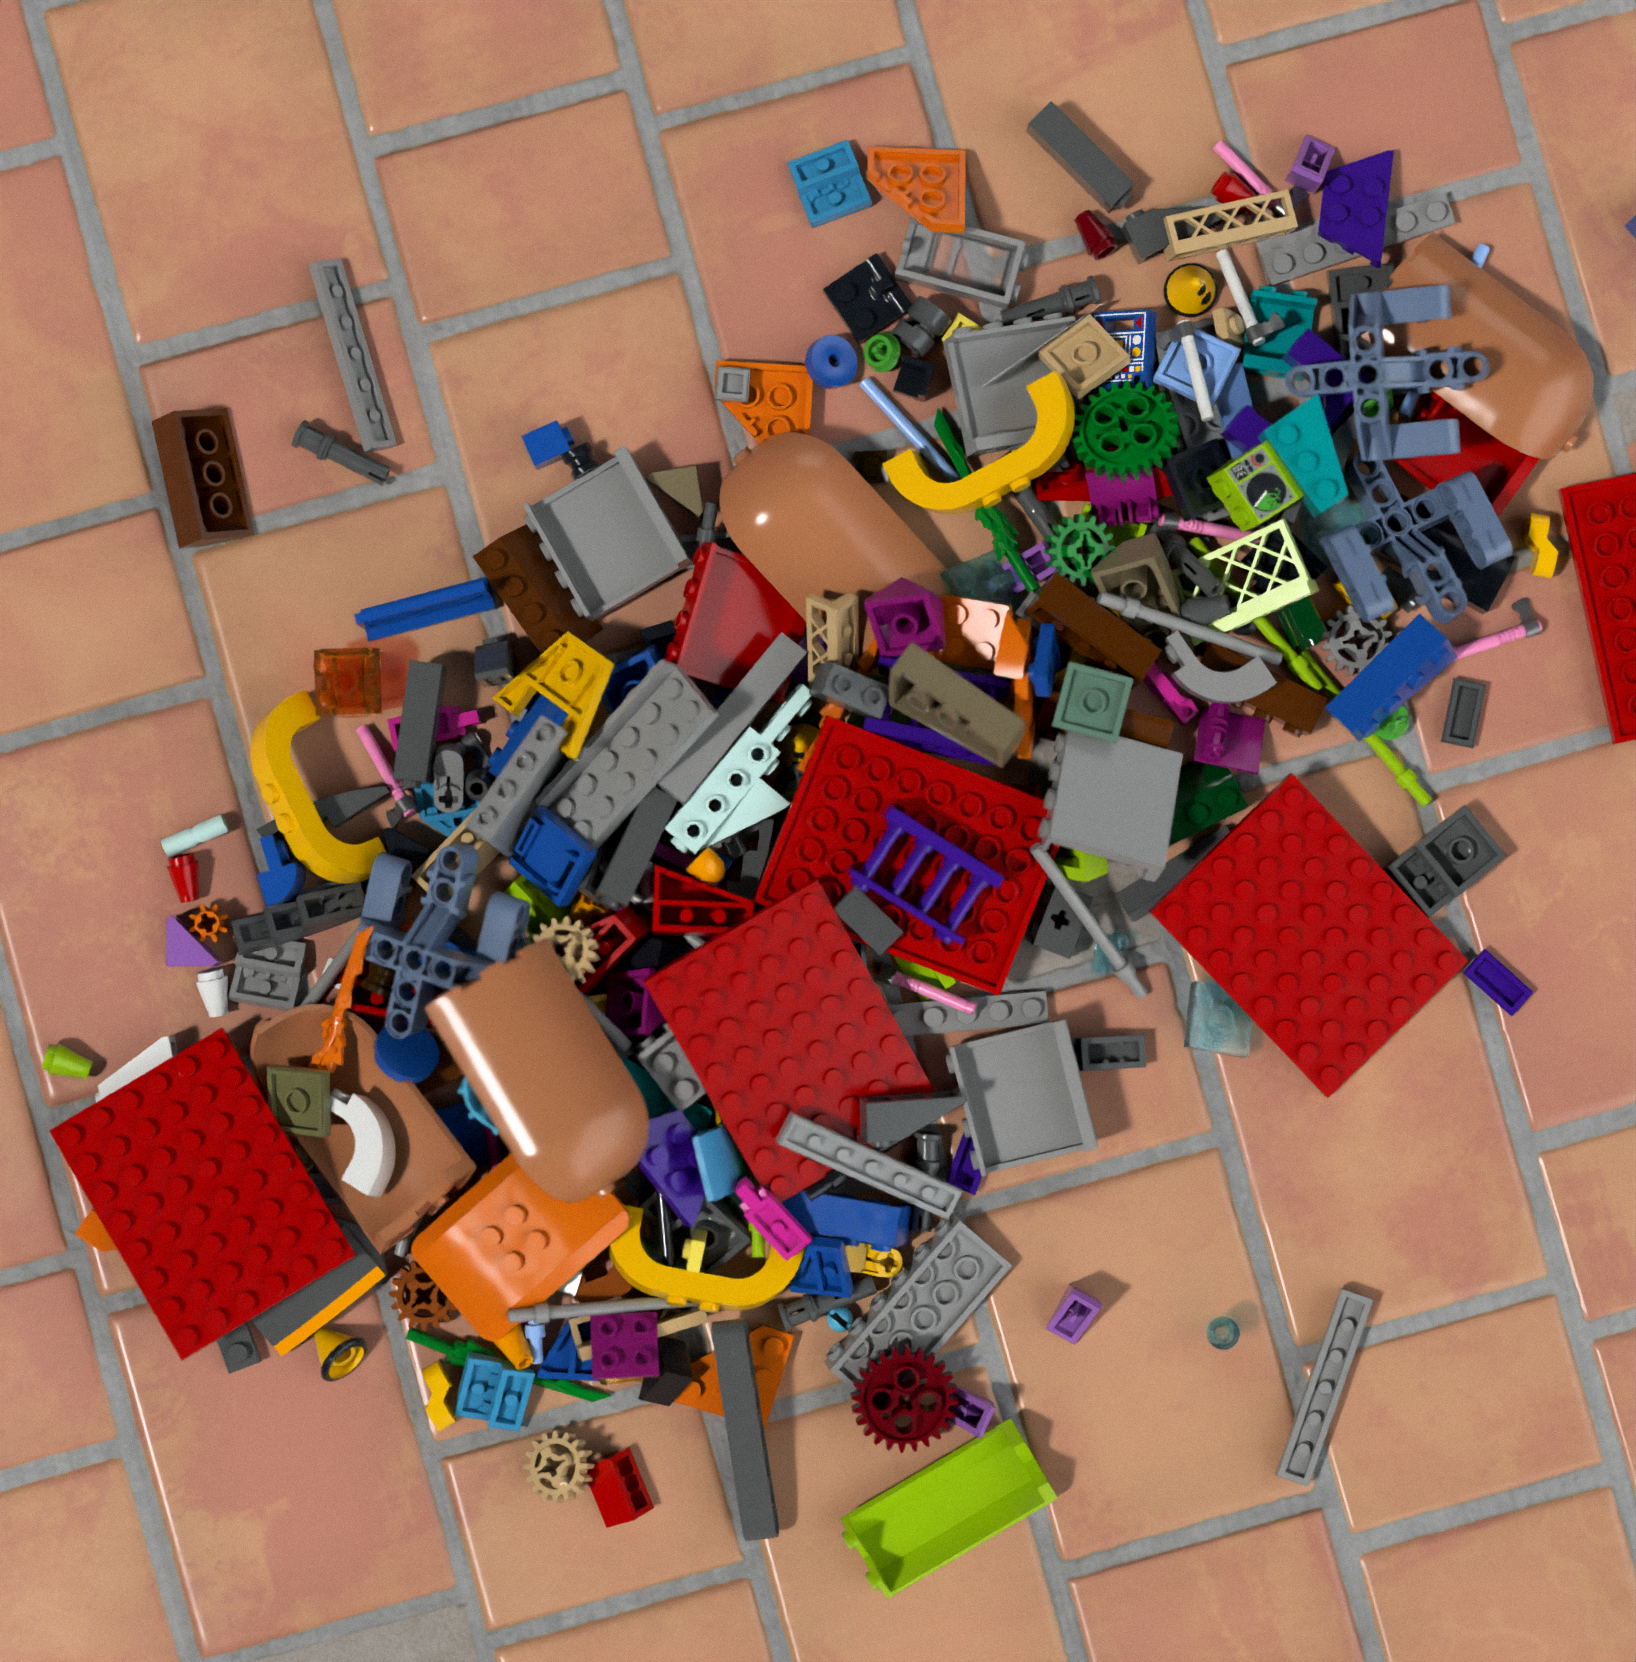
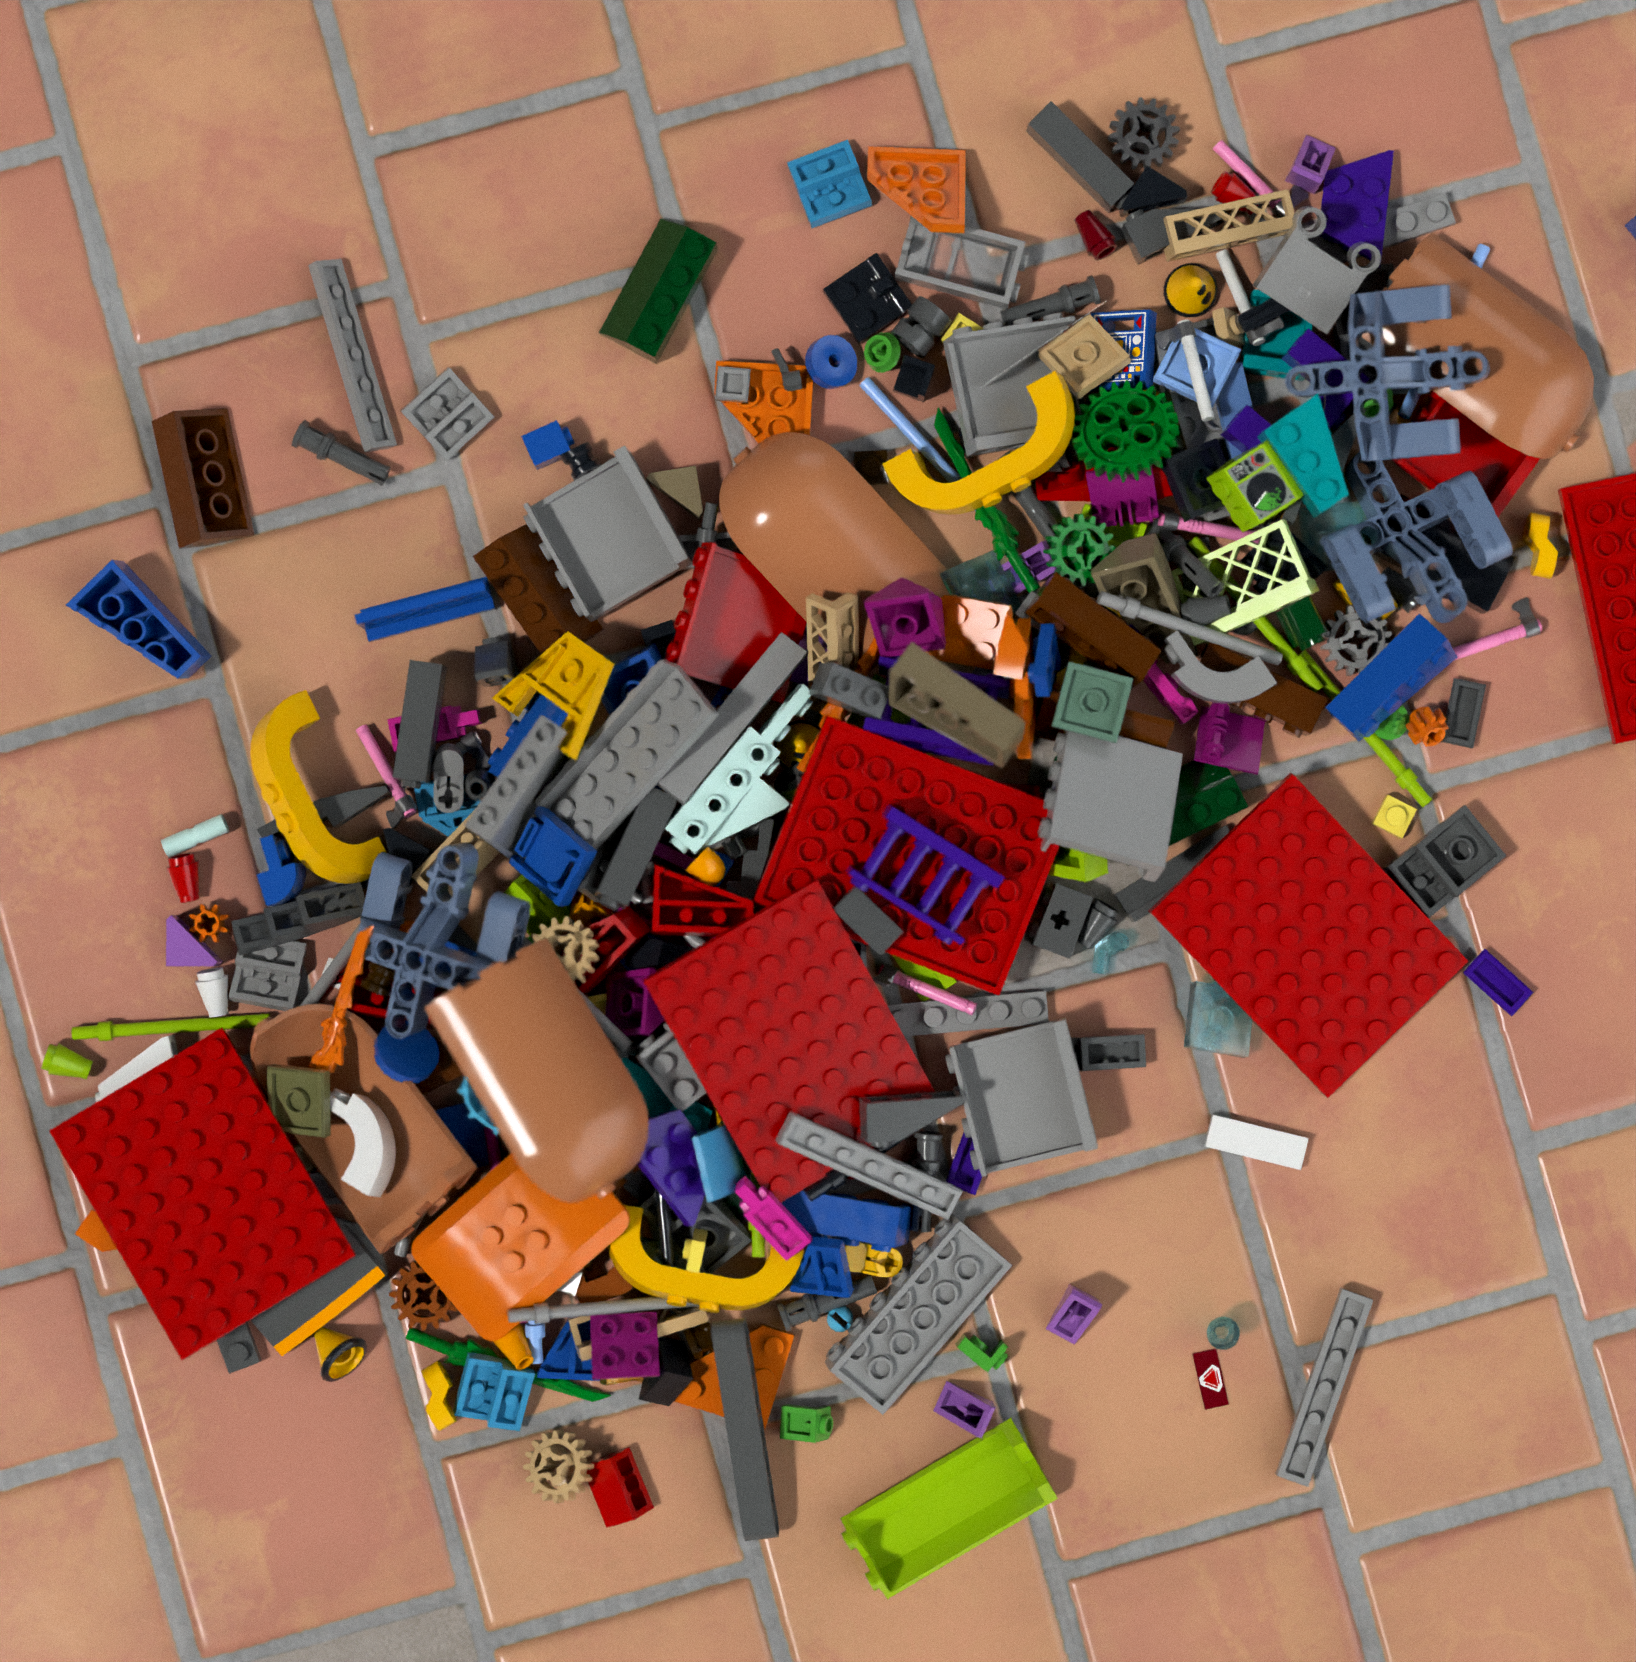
clear orange piece [313,647,384,718] -> none
dark red gear [850,1344,958,1453] -> none
light grey bar [1030,842,1148,999] -> none
none -> blue wedge [66,560,212,679]
none -> lime bar [71,1013,270,1041]
none -> light grey slope [400,367,494,461]
none -> dark green slope [599,219,718,364]
none -> dark brown wheel [683,1321,714,1359]
none -> dark grey hand [772,348,802,391]
none -> bright green bracket [780,1404,833,1443]
none -> bright green bracket [955,1334,1008,1373]
none -> dark grey cone [1077,899,1119,950]
none -> flat silver gear [1108,97,1180,170]
none -> black slope [1119,166,1187,217]
none -> dark red sticker [1192,1349,1229,1410]
none -> white tile [1204,1114,1309,1170]
none -> light grey piece [1238,206,1381,334]
none -> light yellow plate [1371,795,1417,839]
none -> orange gear [1405,706,1449,747]

